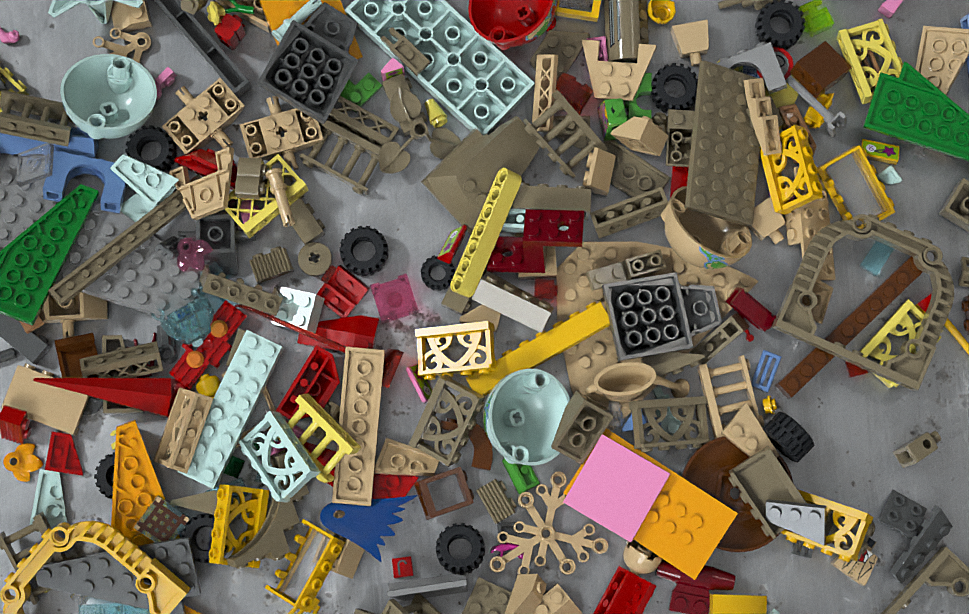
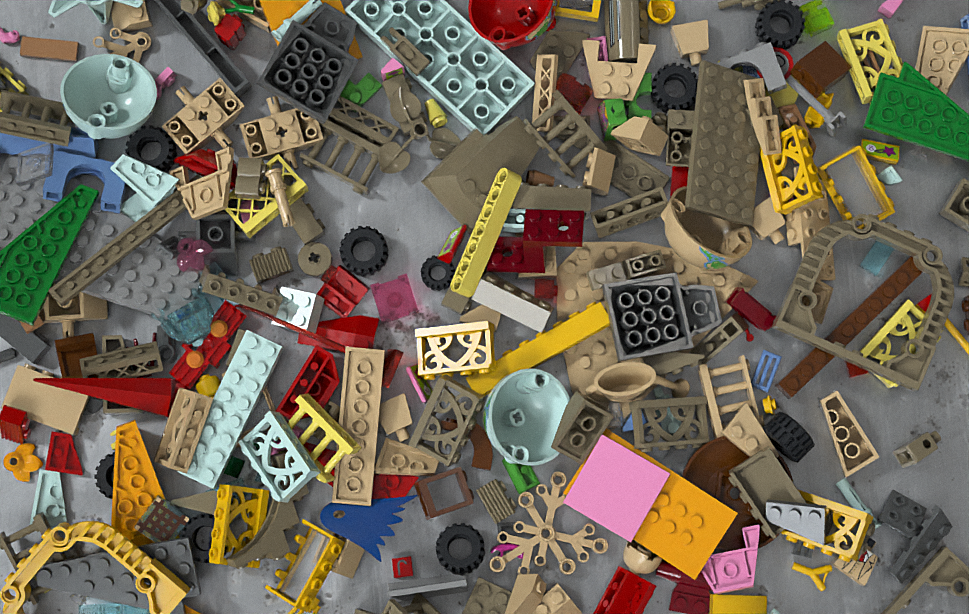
none -> medium nougat tile [20,36,79,62]
none -> tan torso [379,393,413,442]
none -> medium nougat cone [526,169,555,187]
none -> bright pink wing [701,525,760,595]
none -> yellow piece [791,562,832,591]
none -> tan wedge [819,390,879,477]
none -> light aqua pin [836,477,882,529]

